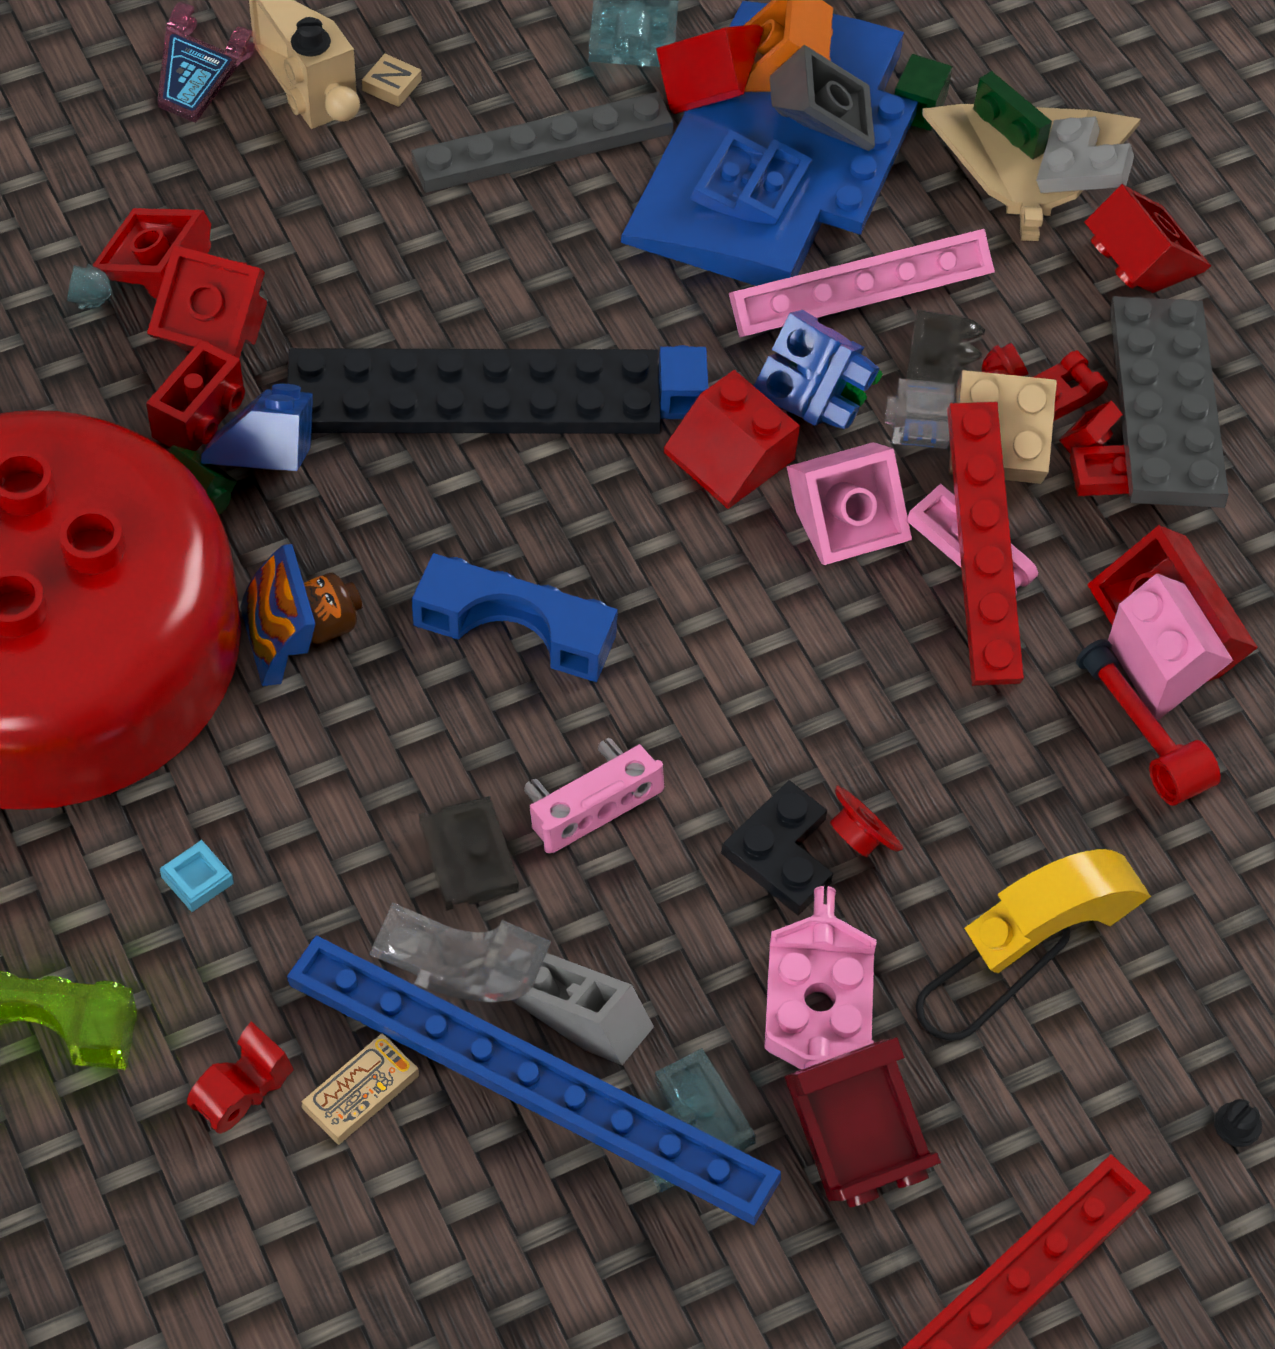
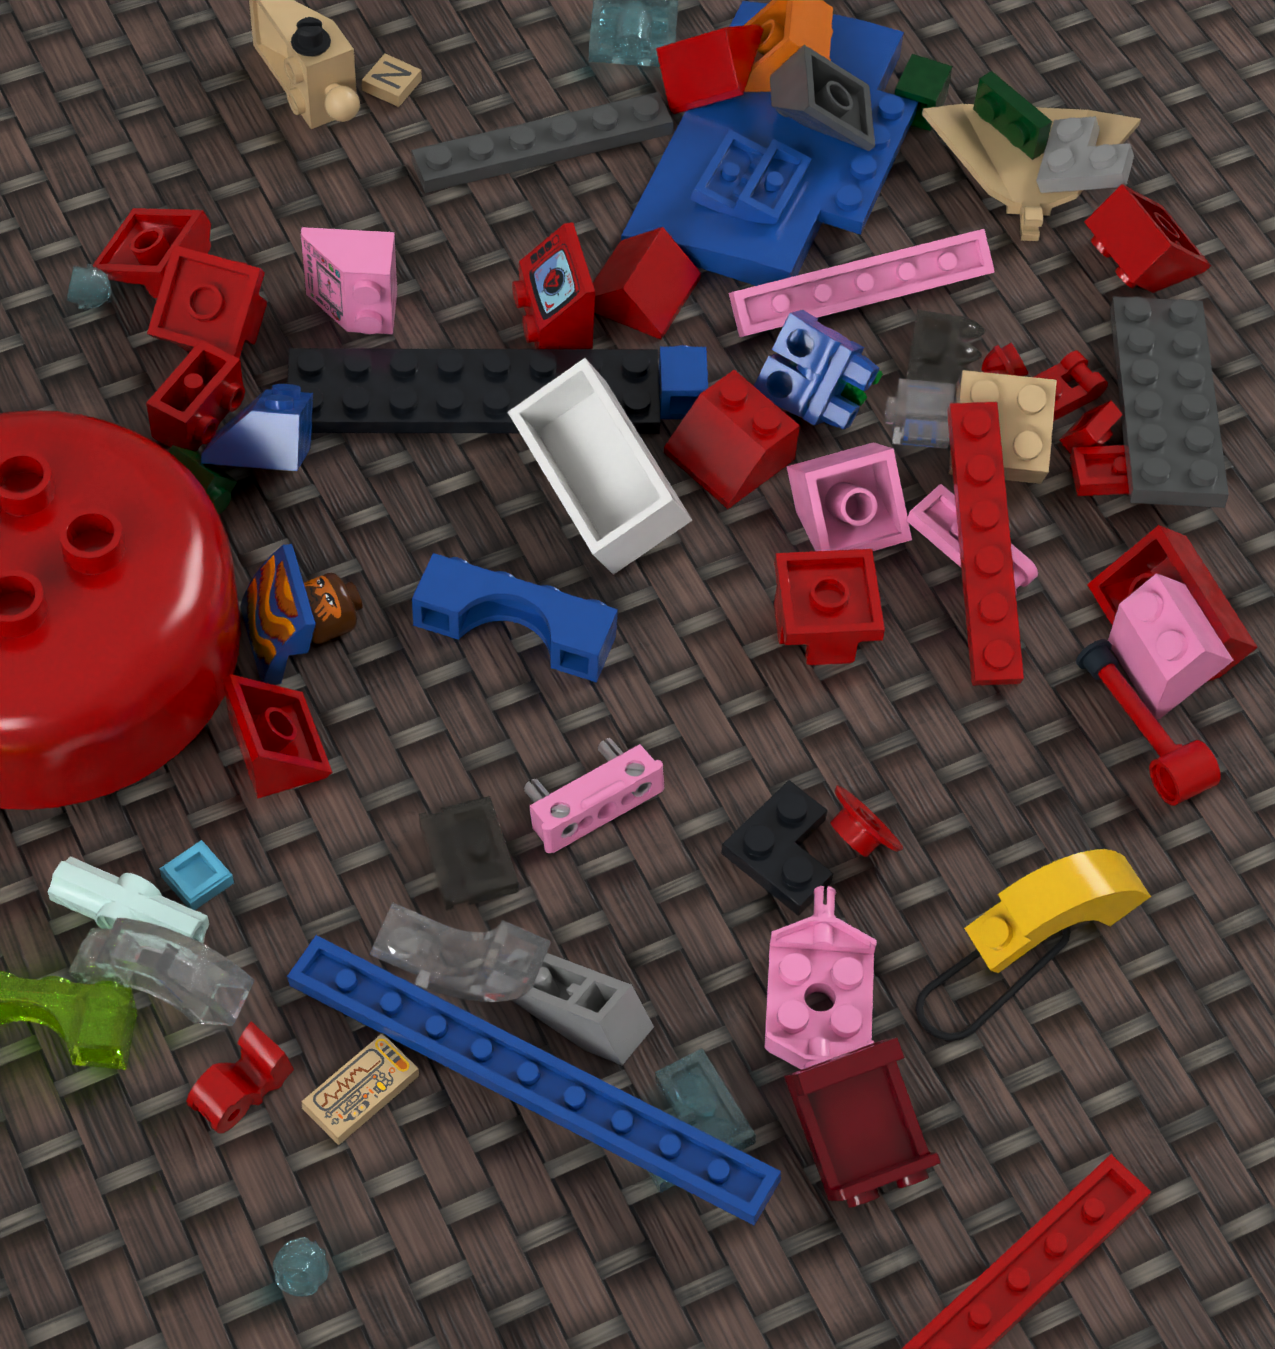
flag [157,2,255,123] -> none
black piece [1214,1099,1262,1147] -> none
none -> light aqua piece [47,856,209,960]
none -> clear arch [68,918,255,1026]
none -> red slope [223,674,333,799]
none -> clear light blue plate [273,1237,329,1297]
none -> bright pink slope [301,227,397,335]
none -> white piece [508,358,692,575]
none -> red slope [512,222,595,349]
none -> red slope [593,227,701,340]
none -> red panel [774,549,885,665]

